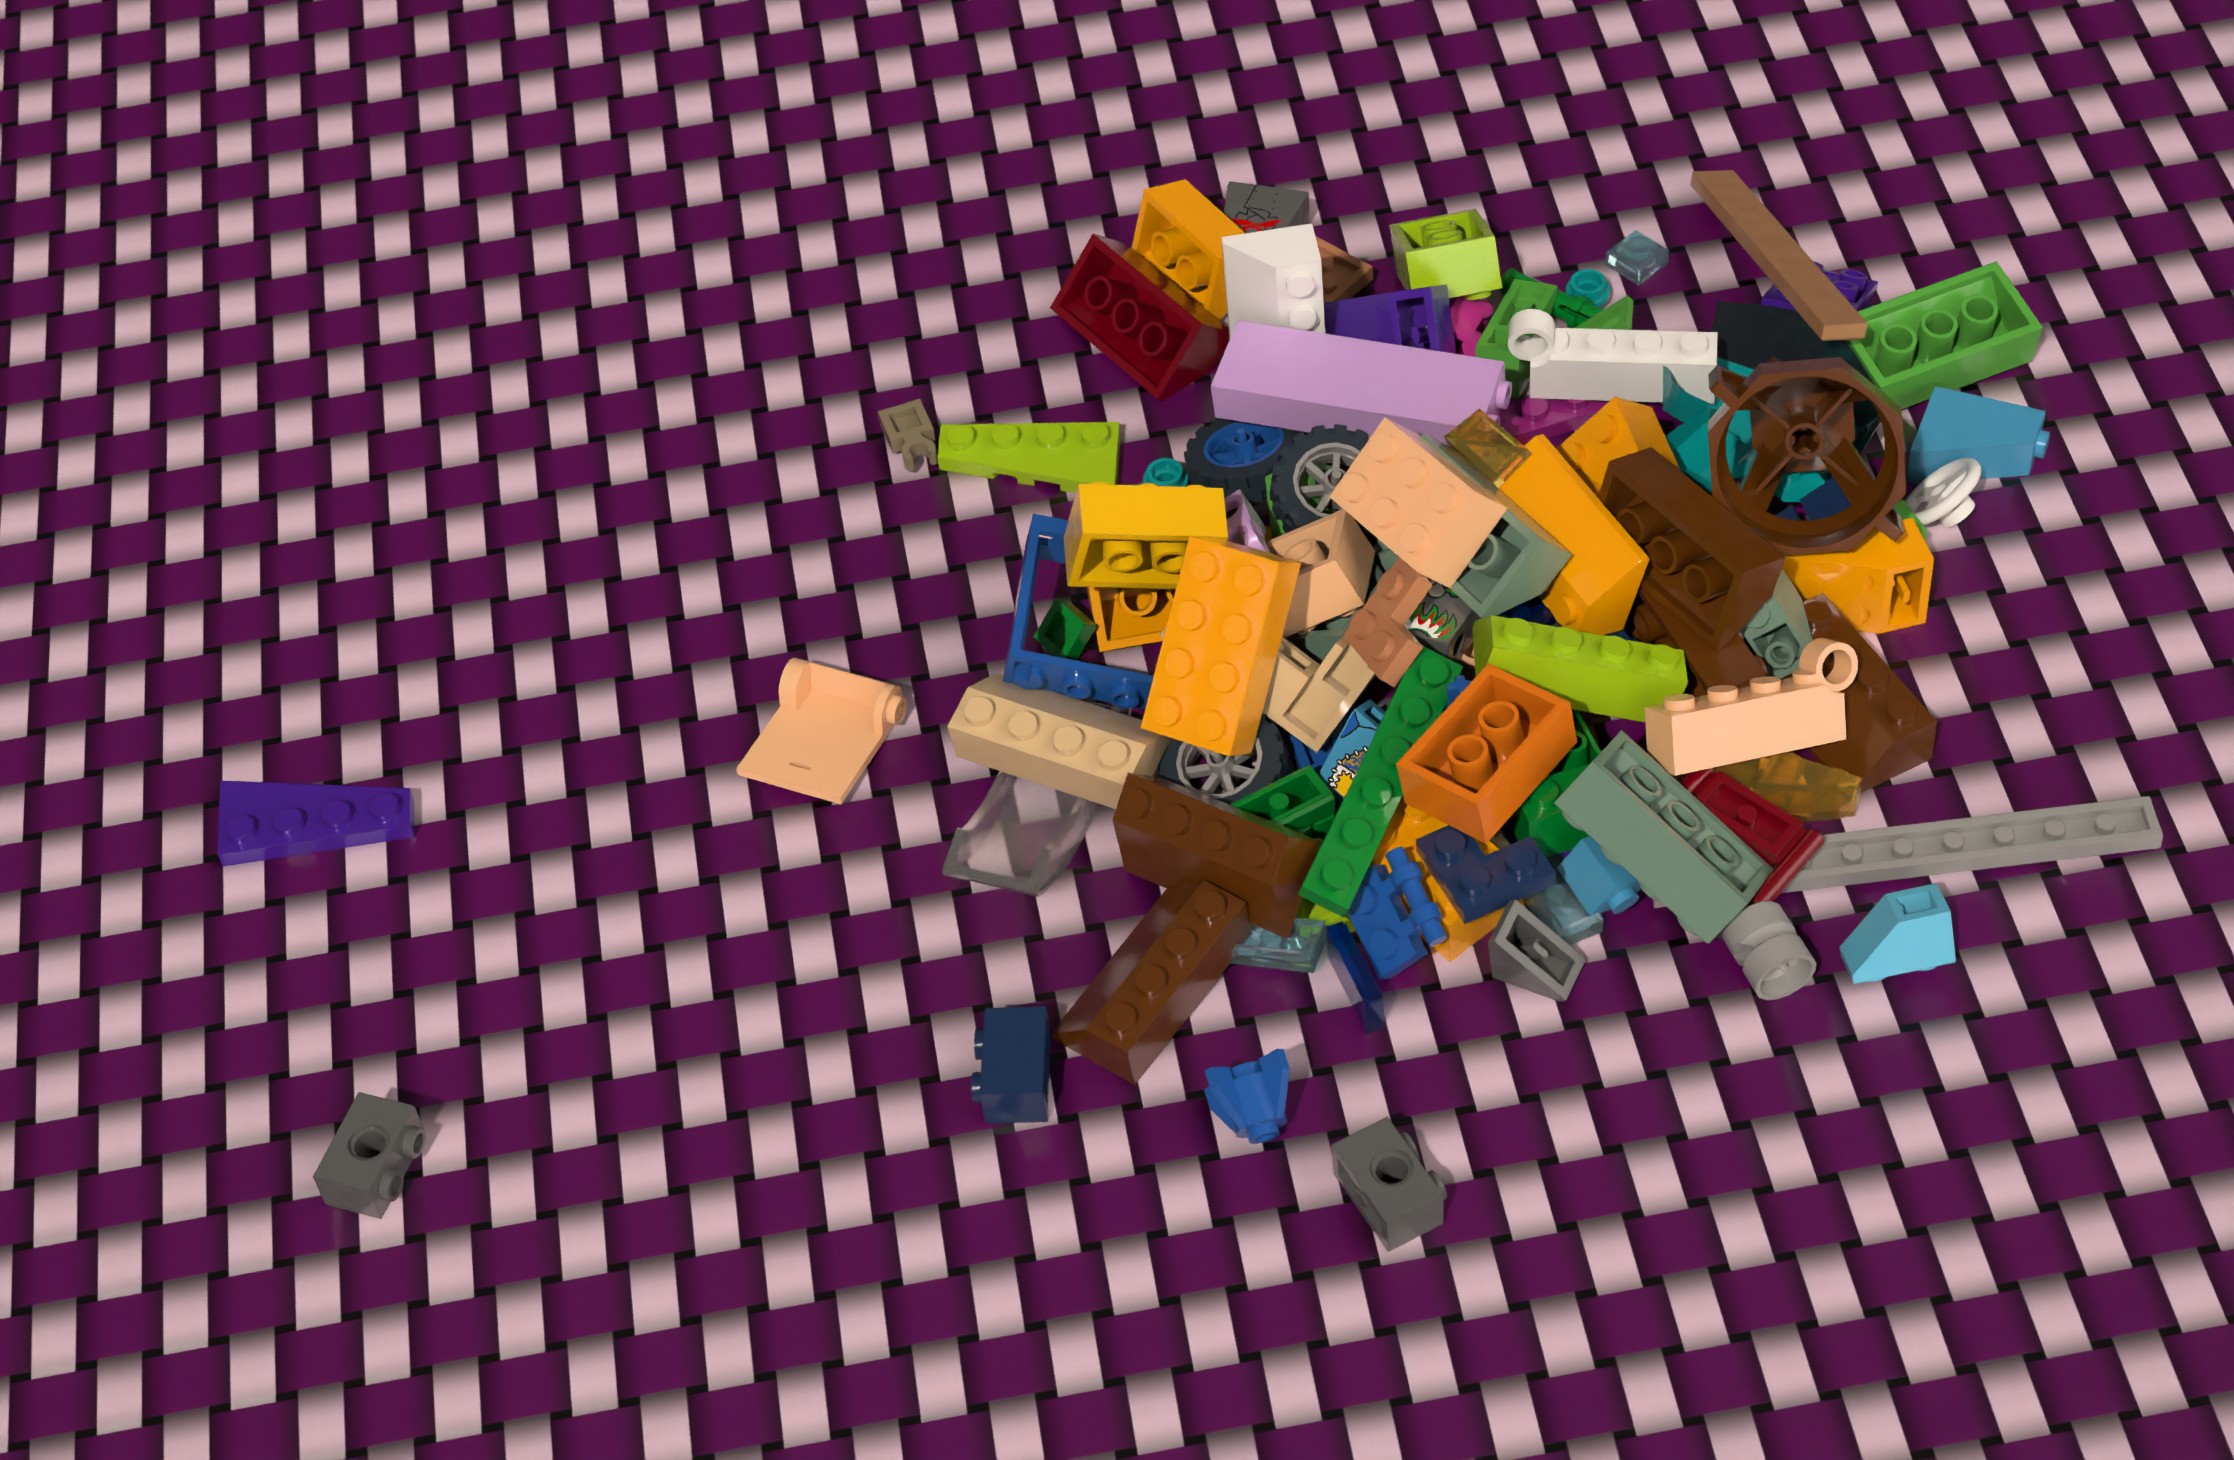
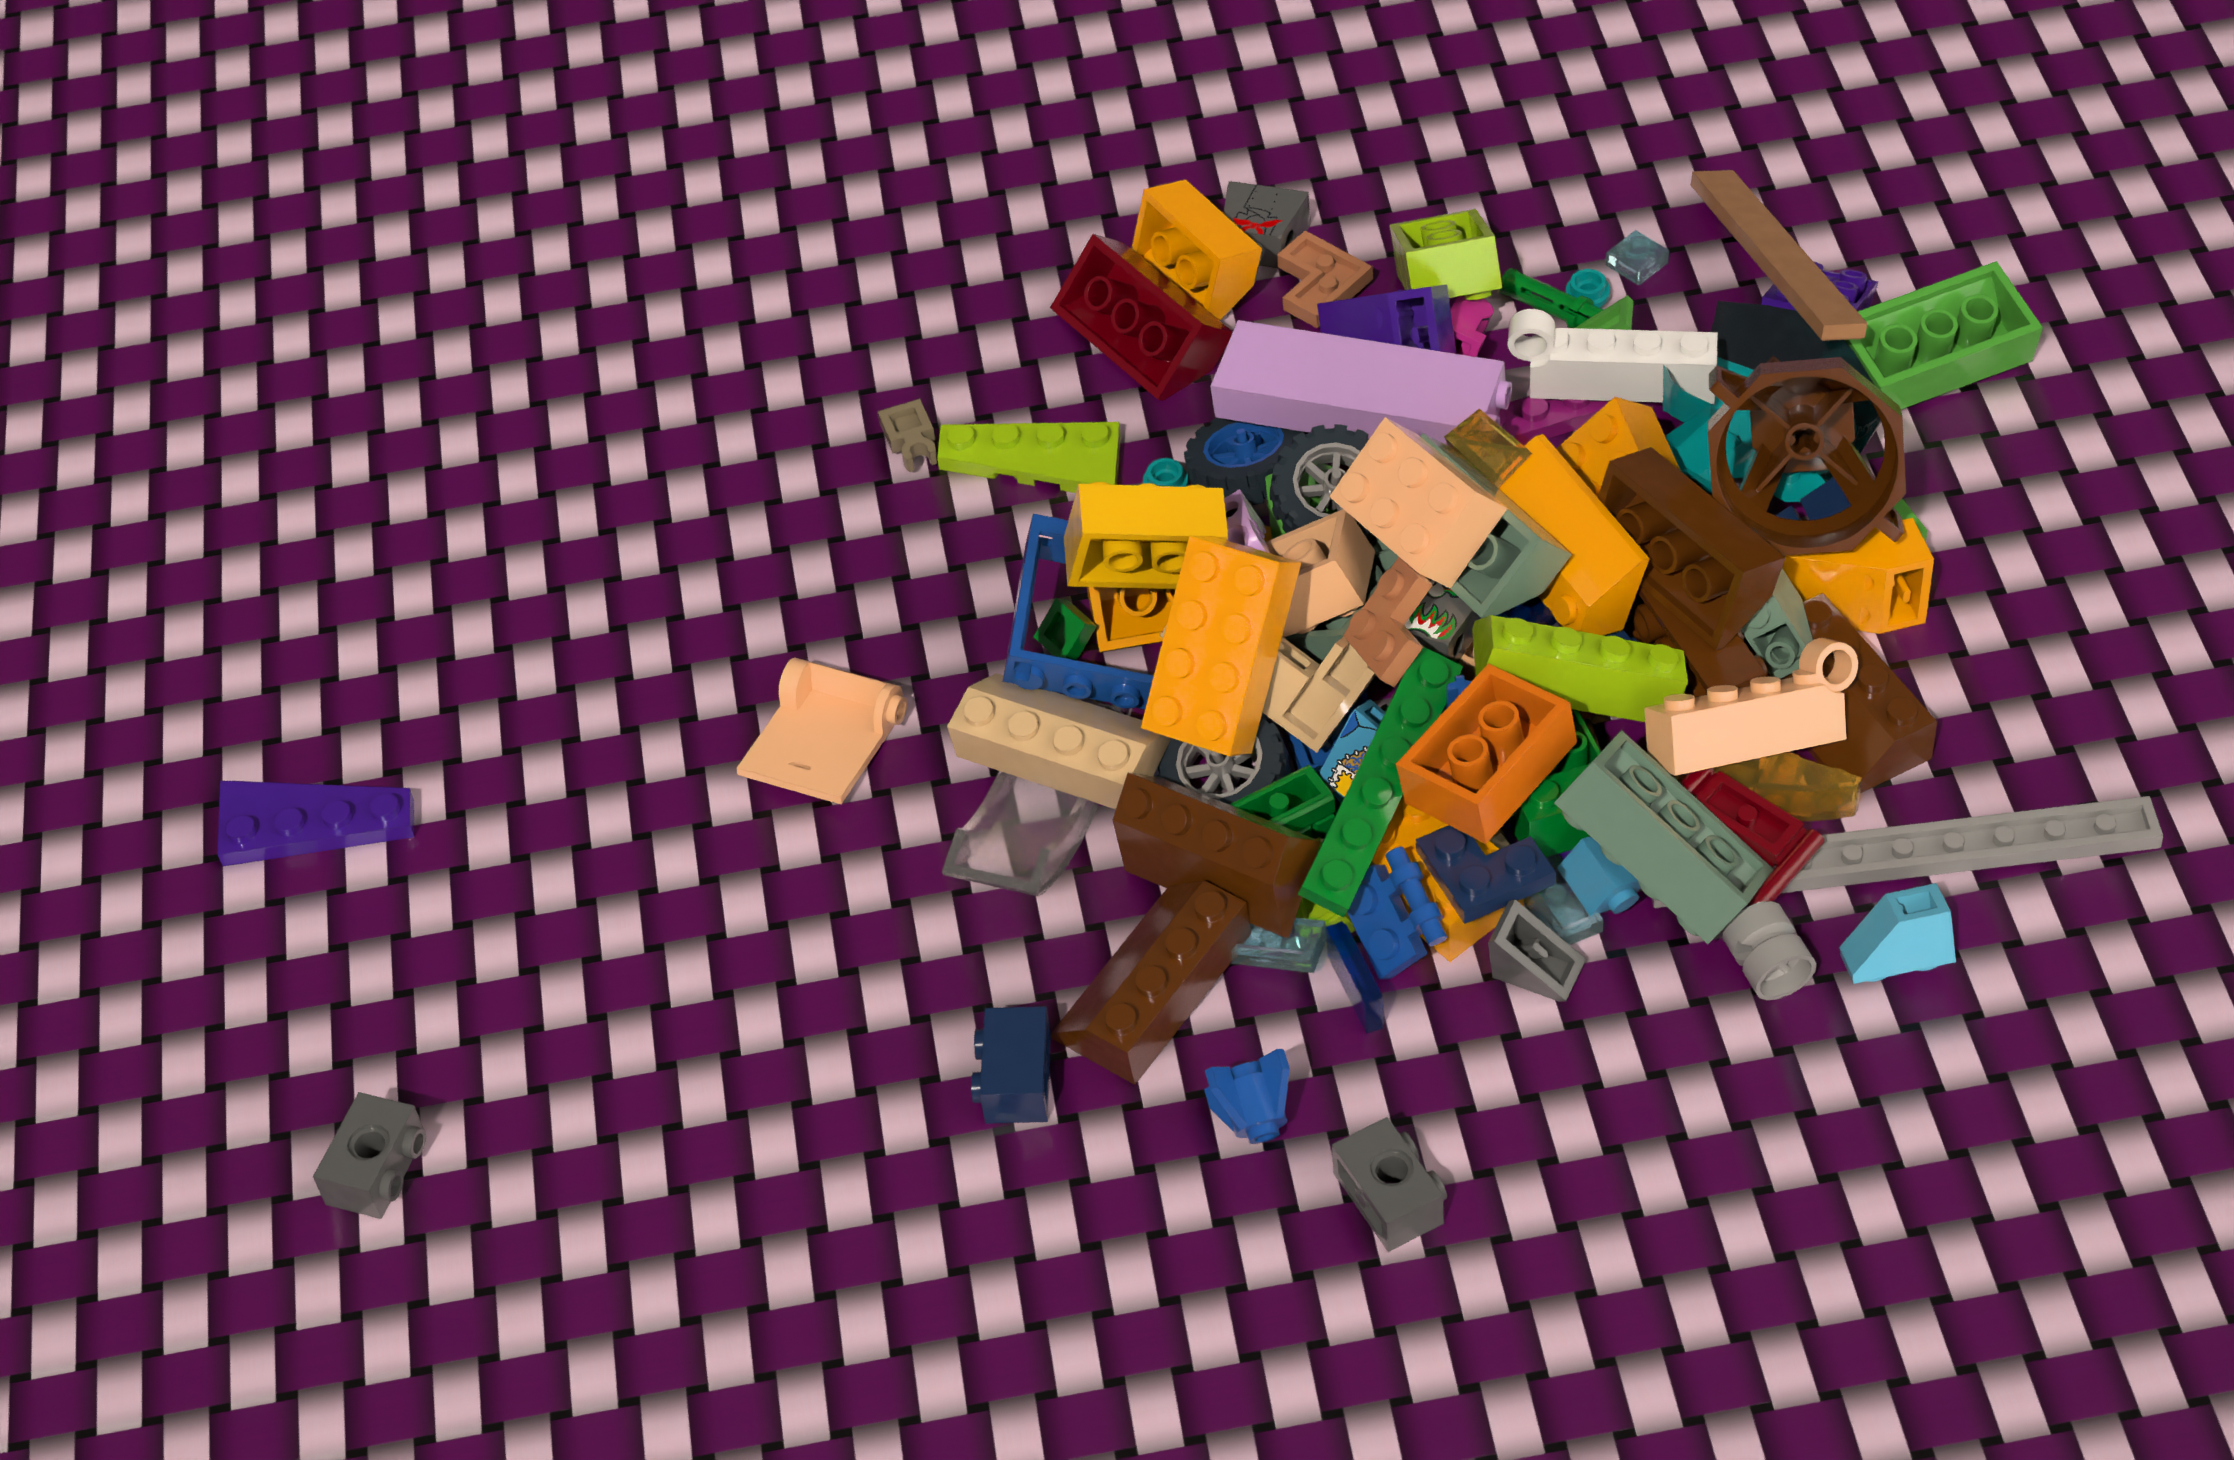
white slope [1221,223,1325,339] -> none
bright green slope [1476,279,1558,399] -> none
white piece [1905,458,1981,527] -> none
dark azure slope [1907,386,2050,484] -> none

